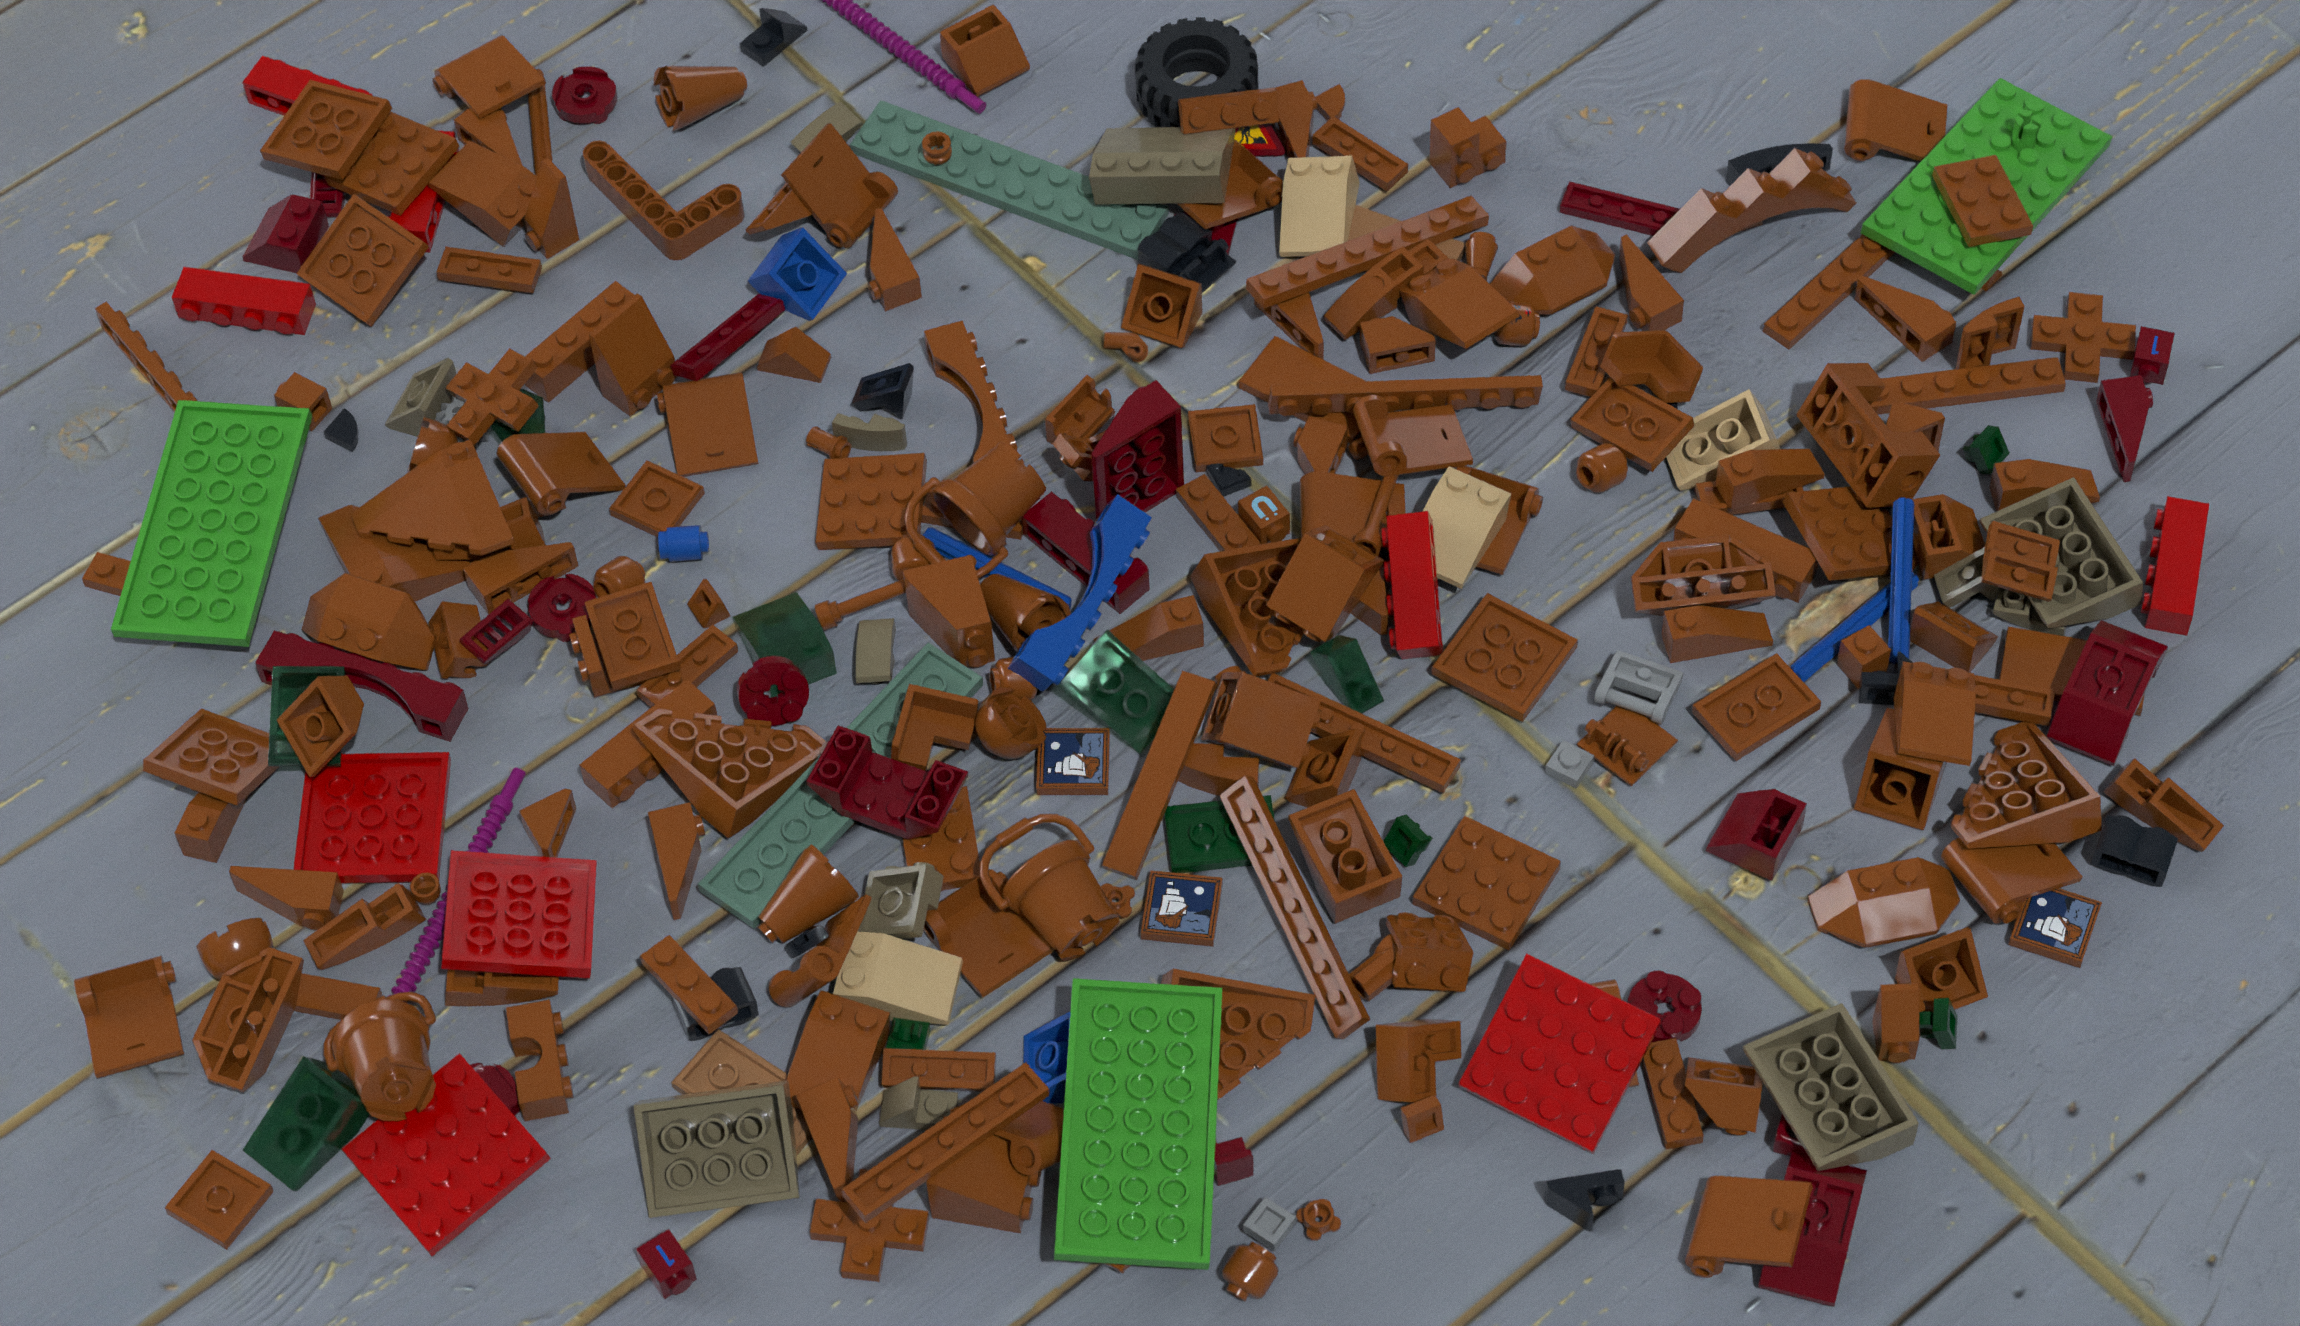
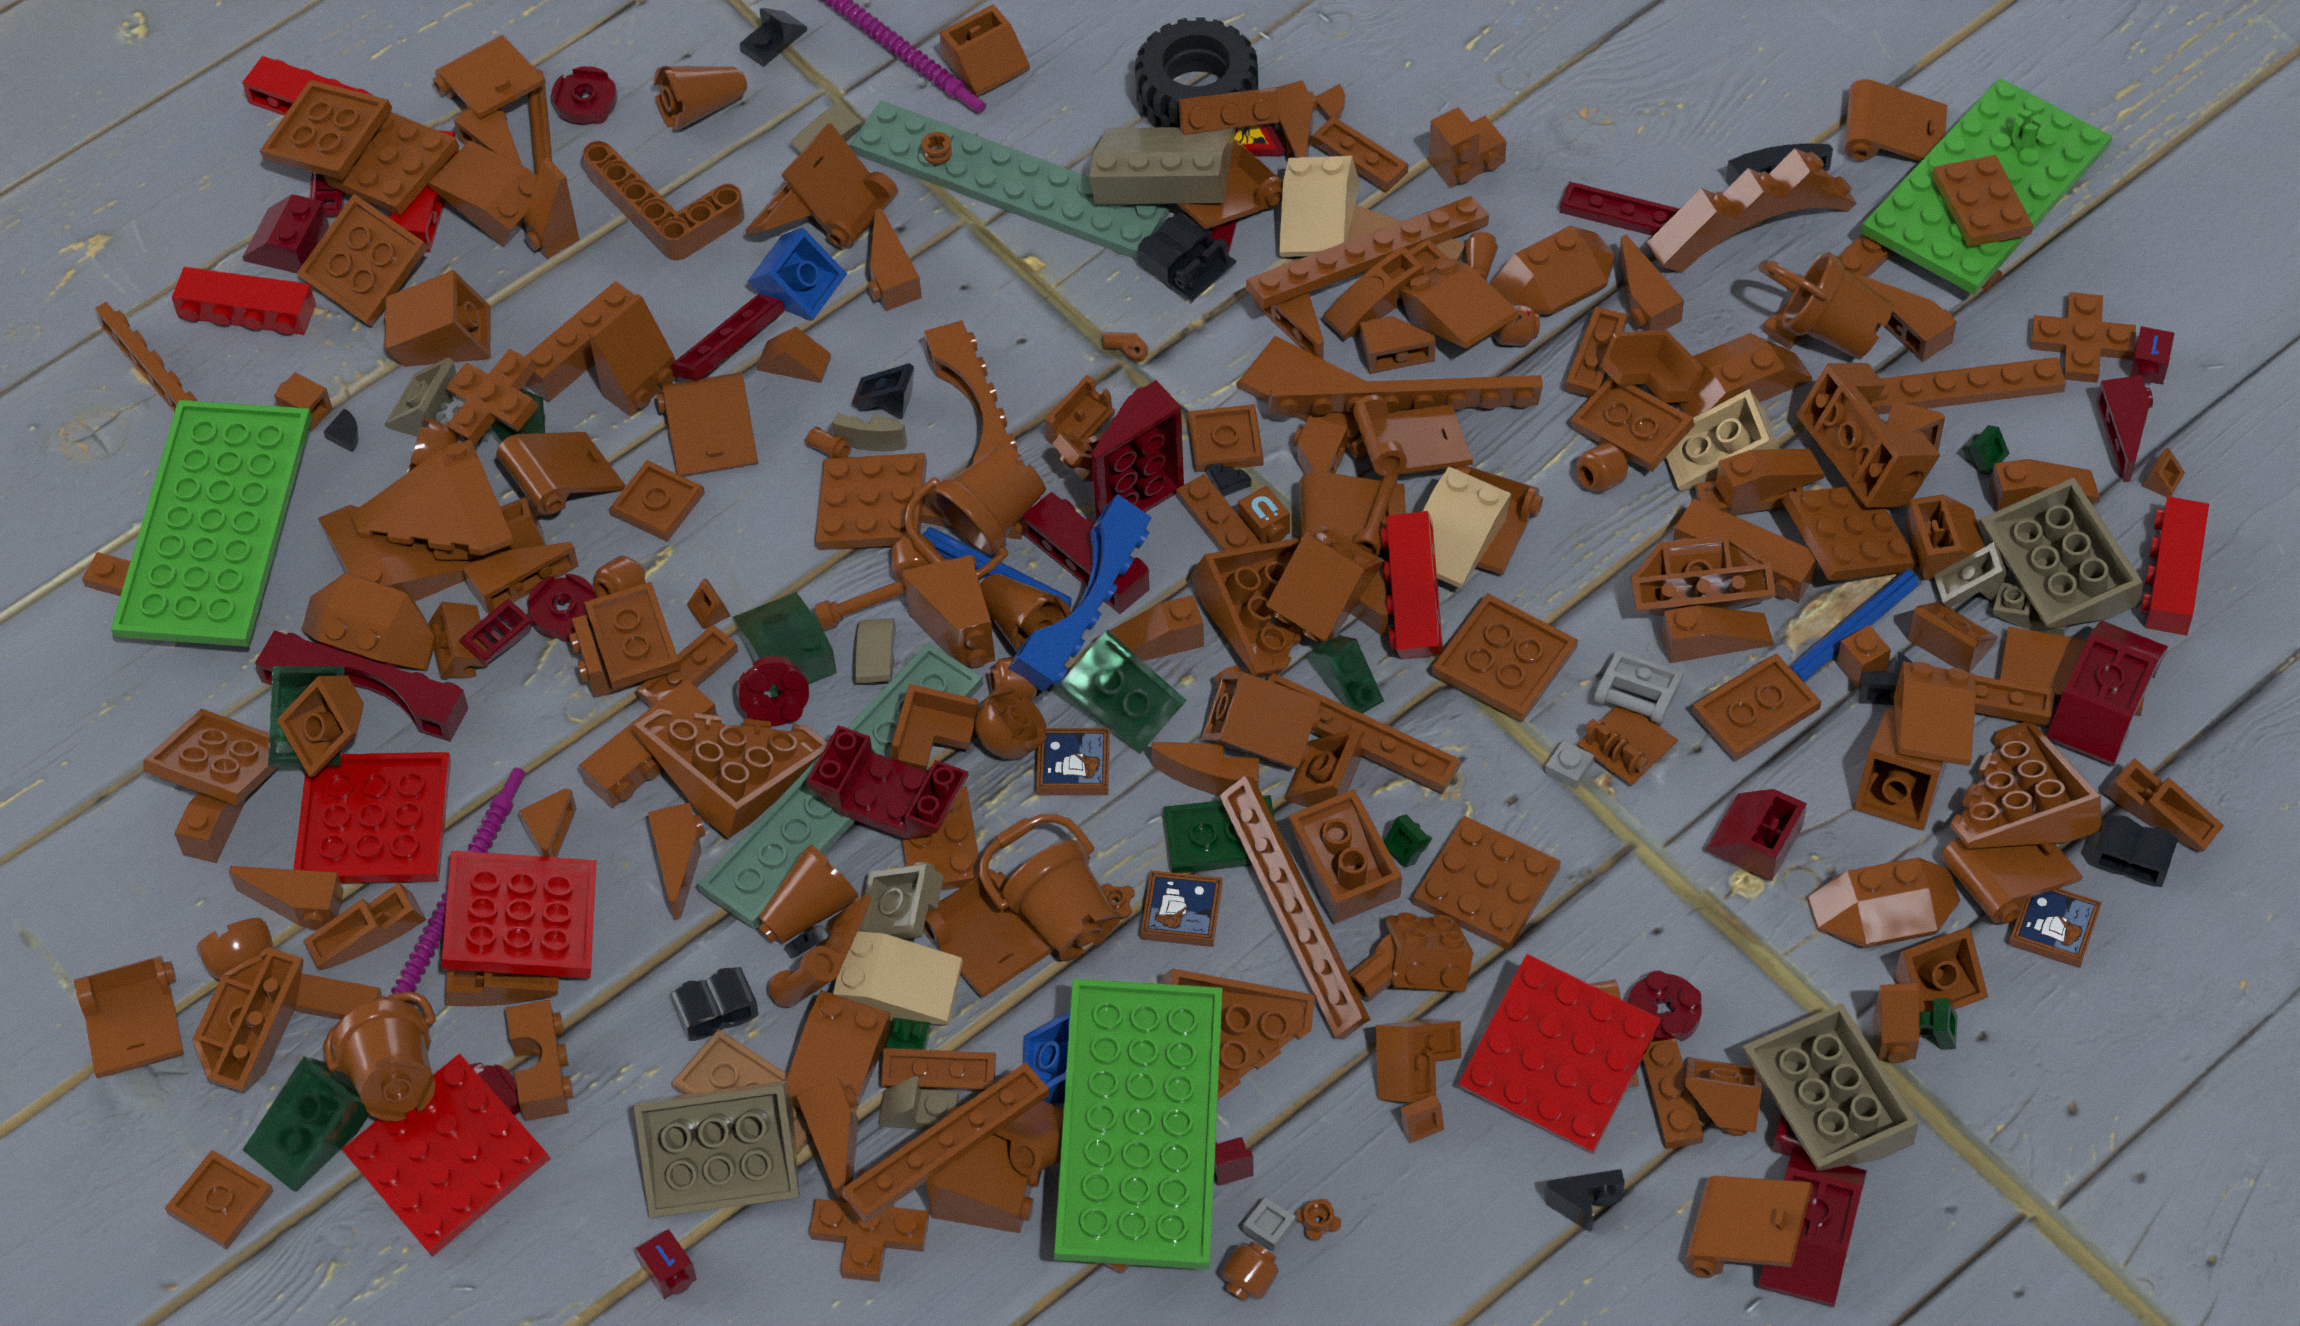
dark orange hinge [410,873,441,905] -> none
dark orange plate [436,246,542,293] -> none
dark orange plate [640,935,738,1034] -> none
blue brick [658,525,709,562] -> none
dark orange tile [1102,670,1217,880] -> none
dark orange slope [1121,264,1203,348] -> none
blue axle [1888,497,1914,664] -> none
dark orange slope [1955,296,2025,369] -> none
dark orange slope [1982,521,2060,602] -> none
none -> dark orange slope [384,270,490,367]
none -> dark orange wedge [1678,333,1812,418]
none -> dark orange piece [1758,252,1894,359]
none -> dark orange slope [2142,448,2185,497]

